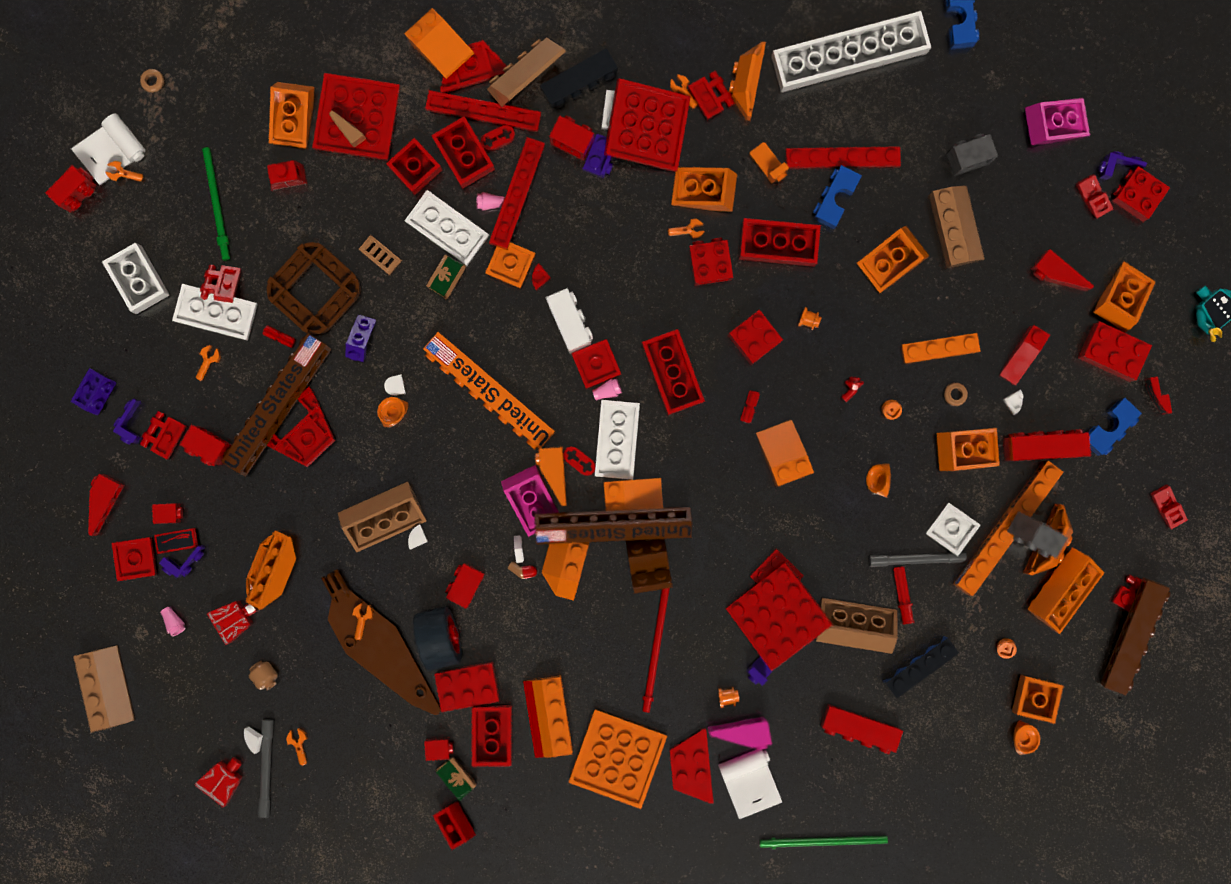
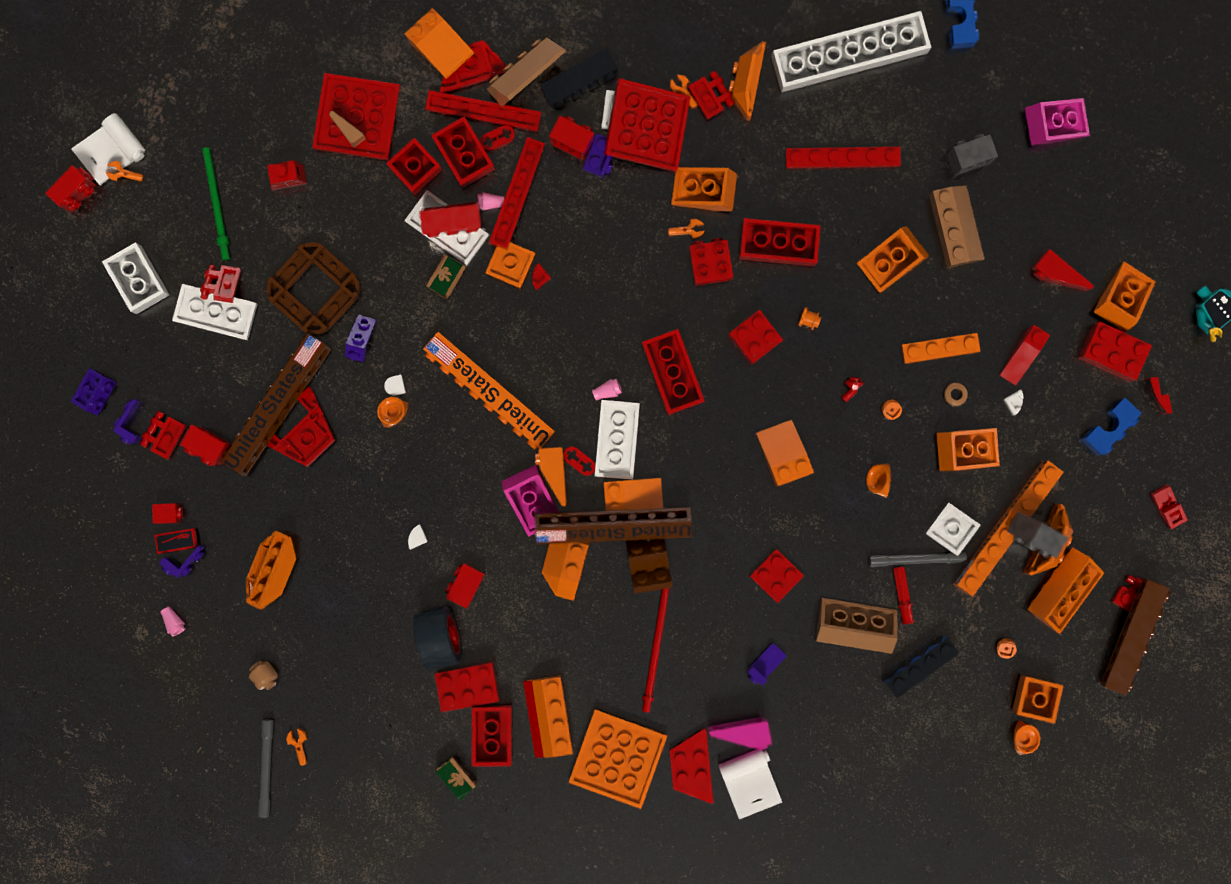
medium nougat slope [73,645,135,732] -> none
red slope [88,474,124,536] -> none
red plate [112,537,157,581] -> none
medium nougat piece [140,69,164,93] -> none
red torso [195,757,242,808] -> none
orange bar [196,345,221,381] -> none
red torso [207,601,258,645] -> none
white tile [244,727,263,754] -> none
red piece [263,326,295,348] -> none
orange slope [269,82,314,148] -> none
reddish brown wing [321,569,441,715] -> none
medium nougat slope [338,482,426,553] -> none
orange bar [352,603,374,640] -> none
medium nougat slope [359,235,402,275] -> none
red brick [424,737,454,761] -> none
red brick [433,801,476,850] -> none
arm [508,561,537,579] -> none
white tile [514,535,524,563] -> none
white brick [546,289,593,354] -> none
red plate [571,339,621,389] -> none
orange brick [718,687,739,708] -> none
red plate [726,562,833,671] -> none
red piece [741,390,760,423] -> none
orange bracket [750,142,789,183] -> none
green bar [760,836,888,849] -> none
blue arch [813,165,862,229] -> none
red brick [820,704,903,754] -> none
red brick [1003,429,1091,461] -> none
red slope [1076,175,1113,218] -> none
dark purple bracket [1099,151,1147,180] -> none
red brick [1112,166,1170,222] -> none
none -> red brick [419,201,482,238]

